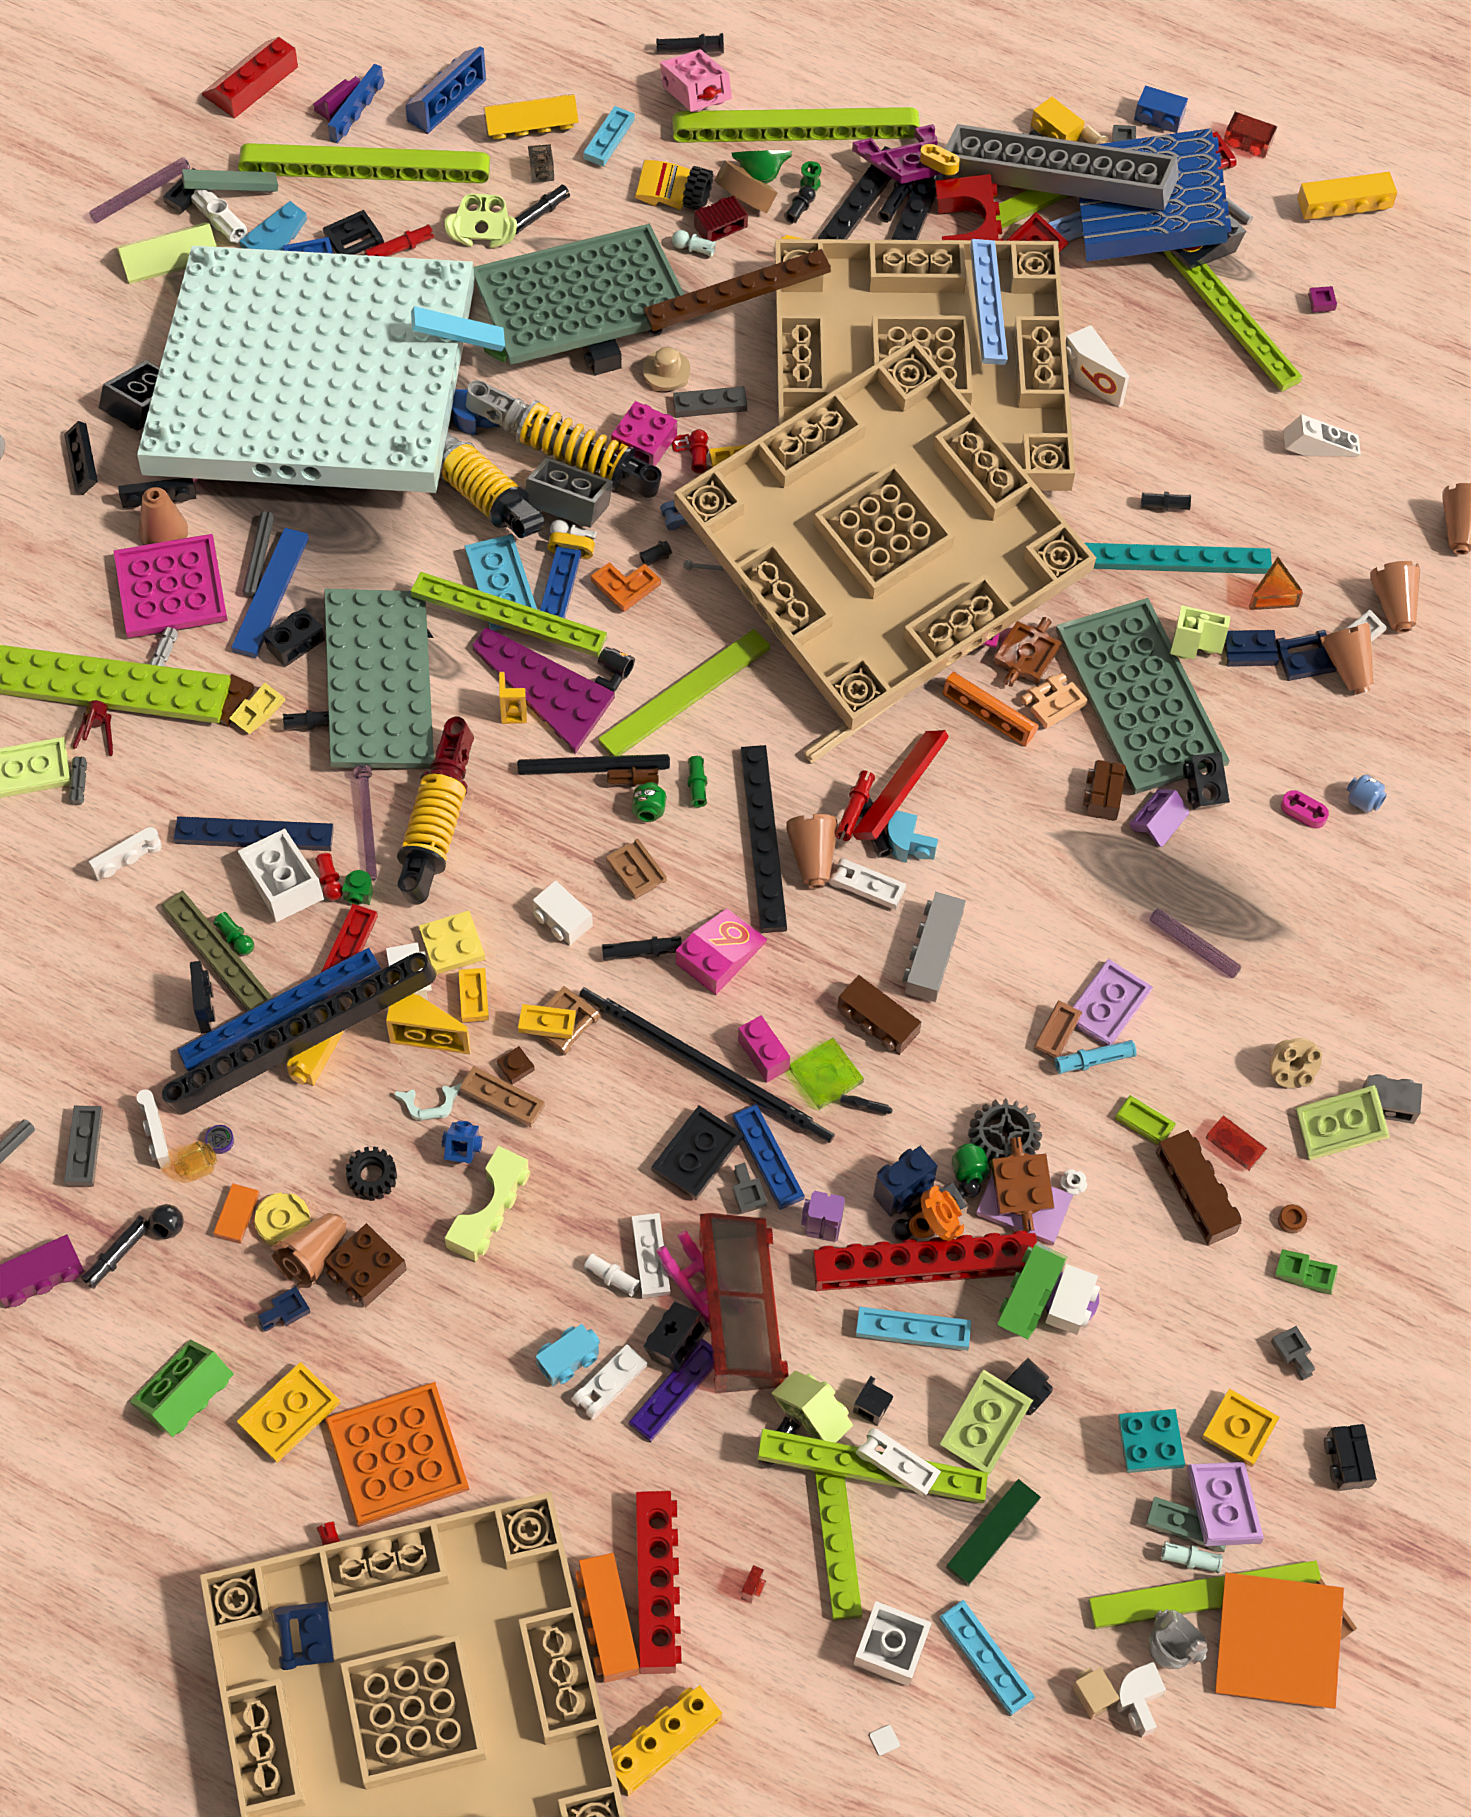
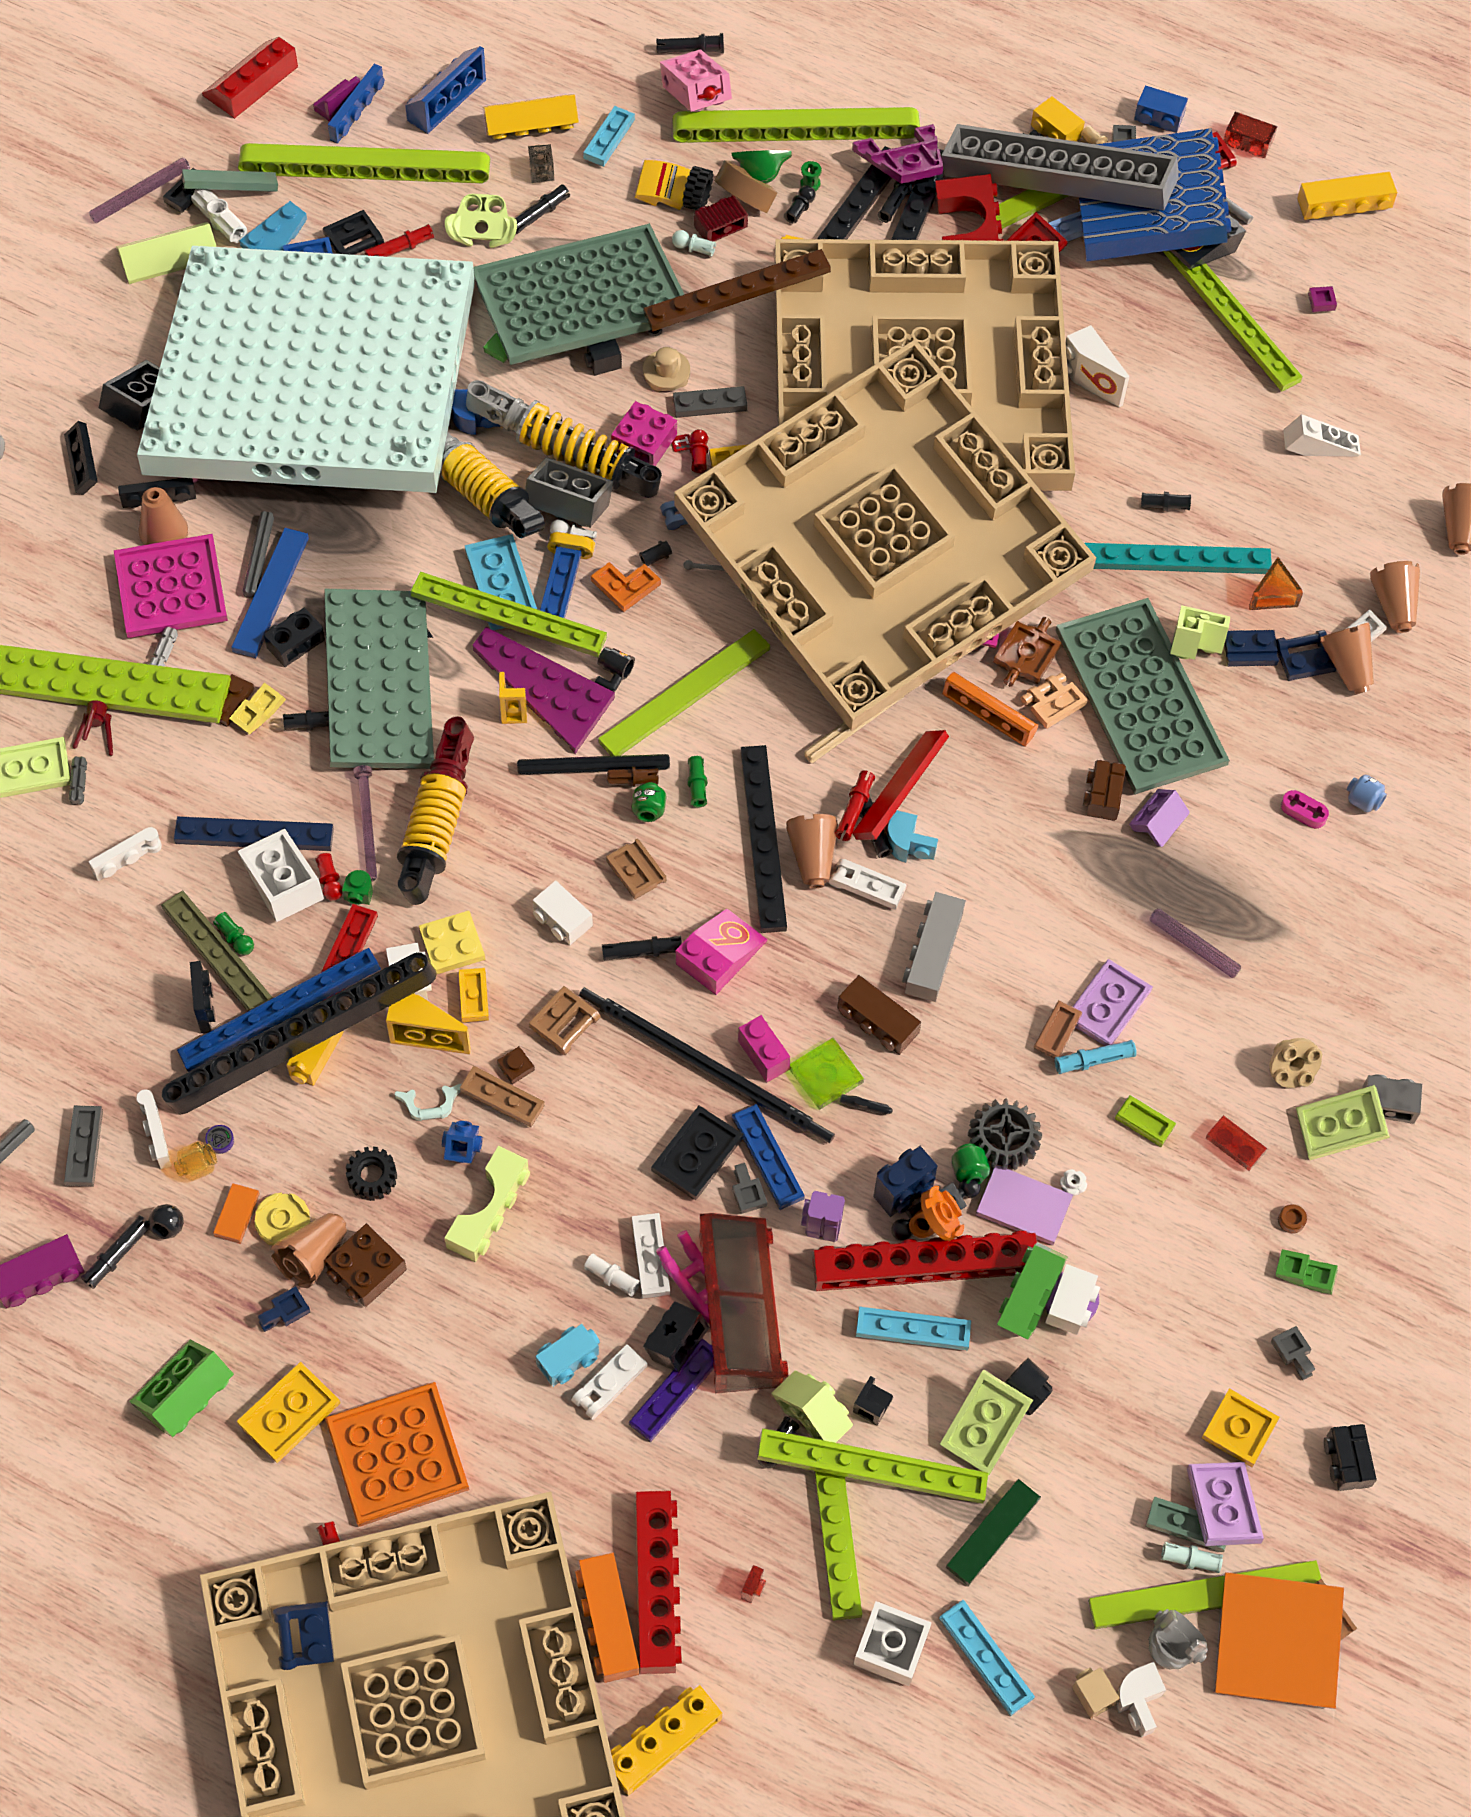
medium azure tile [411,306,505,352] -> none
yellow plate [518,1004,576,1039] -> none
white plate [856,1428,941,1498] -> none
white sticker [870,1725,900,1756] -> none
yellow beam [920,144,960,175] -> none
light blue plate [970,239,1008,365] -> none
dark orange plate [991,1137,1055,1232] -> none
teal plate [1117,1409,1186,1473] -> none
reddish brown brick [1155,1130,1242,1246] -> none
black brick [1183,752,1230,810] -> none

